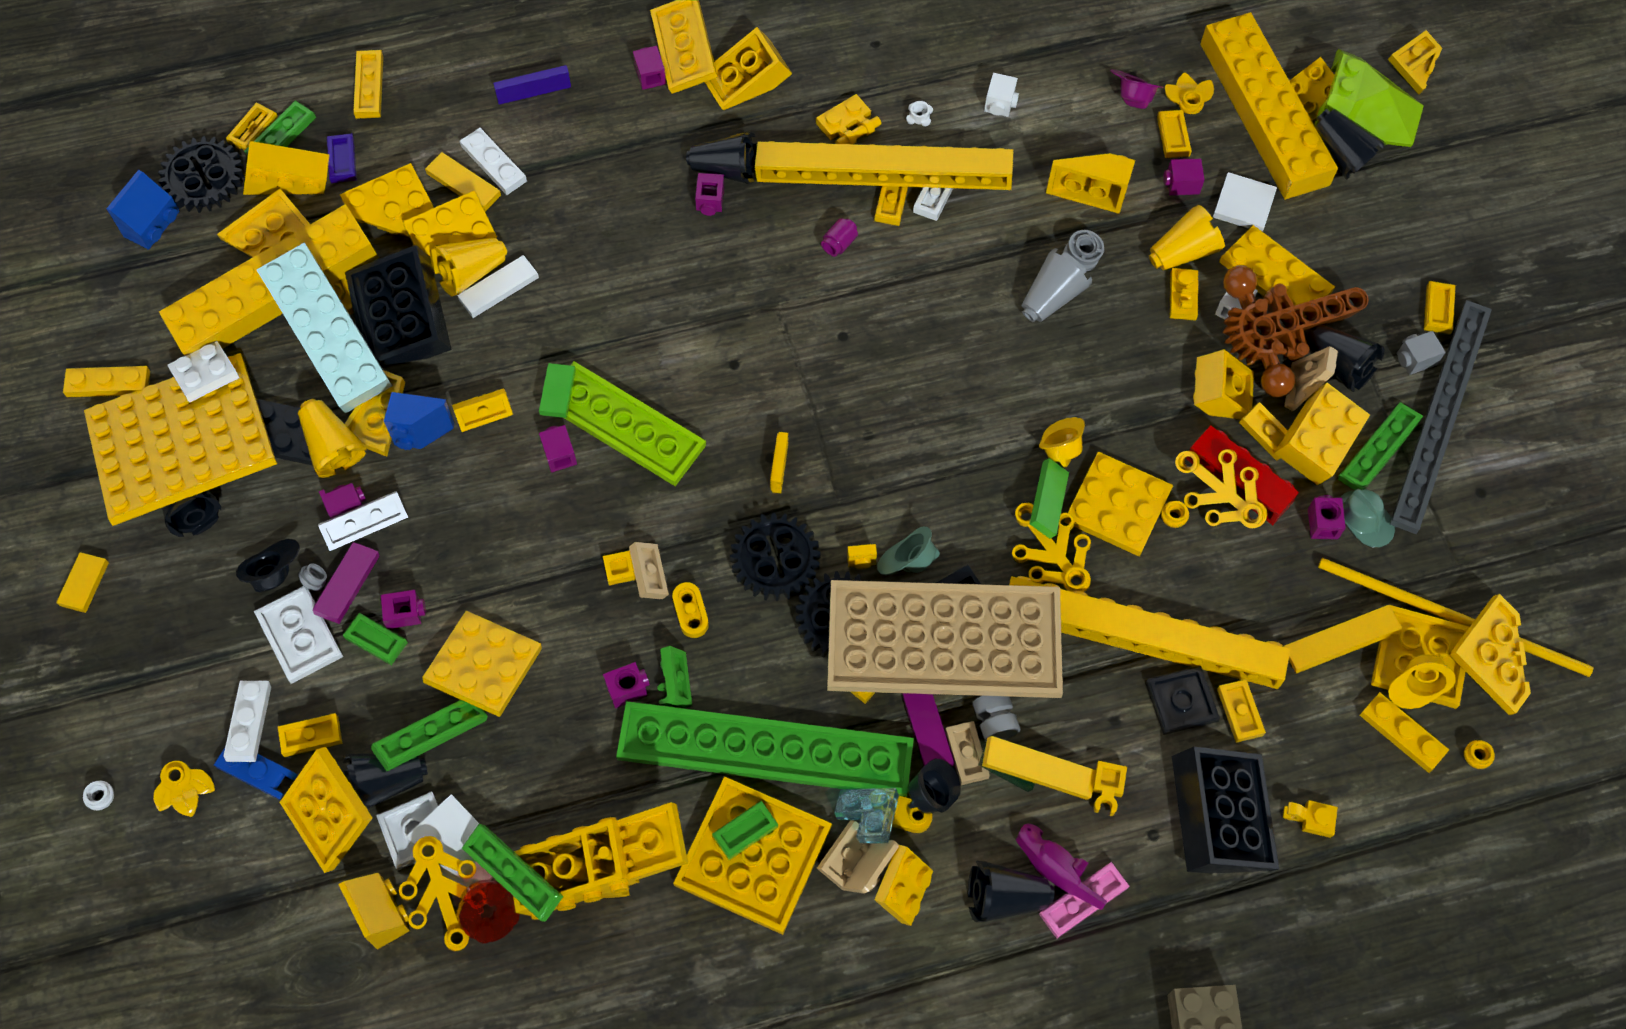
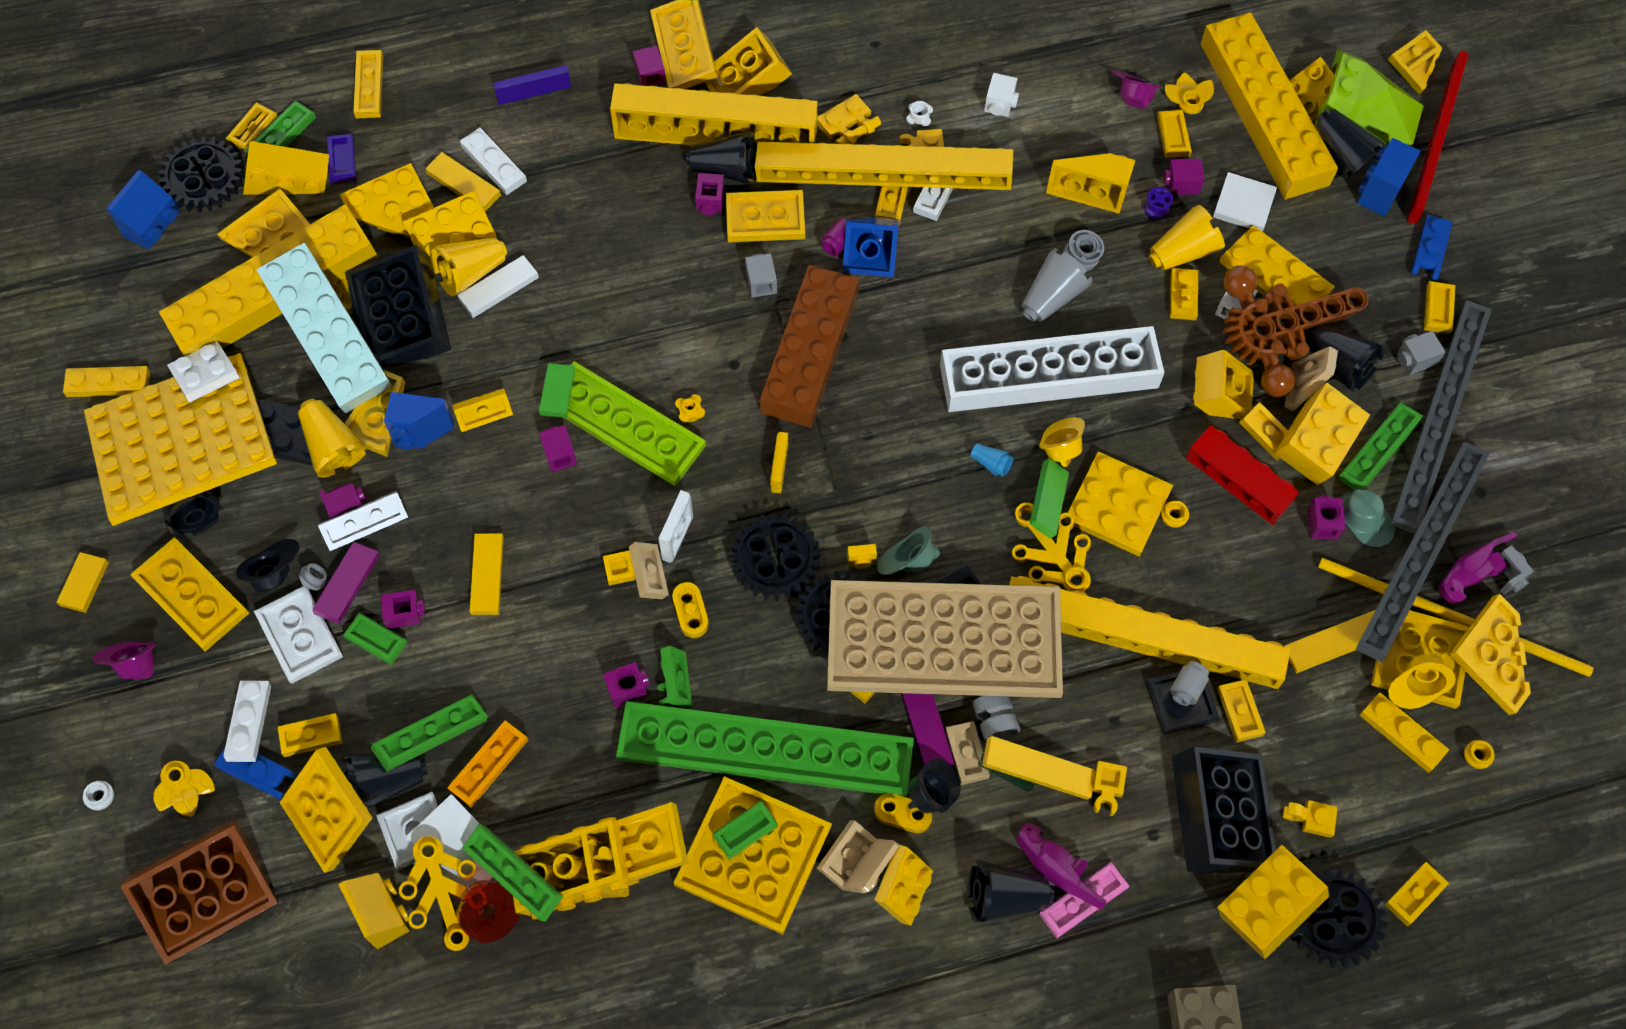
yellow plate [422,611,542,717] -> none
clear light blue plate [834,788,899,843] -> none
yellow plant [1175,449,1267,528] -> none
none -> magenta piece [92,642,156,680]
none -> dark orange slope [120,819,278,965]
none -> yellow plate [130,537,249,652]
none -> light orange plate [447,720,529,808]
none -> yellow tile [470,534,504,615]
none -> yellow brick [610,83,818,145]
none -> white tile [659,490,693,563]
none -> yellow plate [675,394,705,422]
none -> yellow plate [726,190,805,242]
none -> light grey brick [745,253,777,298]
none -> dark orange brick [760,265,859,428]
none -> blue slope [842,217,899,277]
none -> yellow plate [899,129,944,147]
none -> white brick [940,326,1164,412]
none -> dark azure cone [971,443,1013,477]
none -> dark purple wheel [1144,187,1173,220]
none -> light grey brick [1170,661,1209,706]
none -> yellow brick [1217,845,1329,959]
none -> black gear [1290,869,1388,969]
none -> dark grey plate [1356,442,1490,663]
none -> blue brick [1357,138,1421,217]
none -> yellow plate [1384,862,1449,927]
none -> red tile [1407,51,1469,224]
none -> blue hinge [1411,214,1453,281]
none -> magenta animal [1438,532,1517,603]
none -> light grey bracket [1500,545,1534,595]

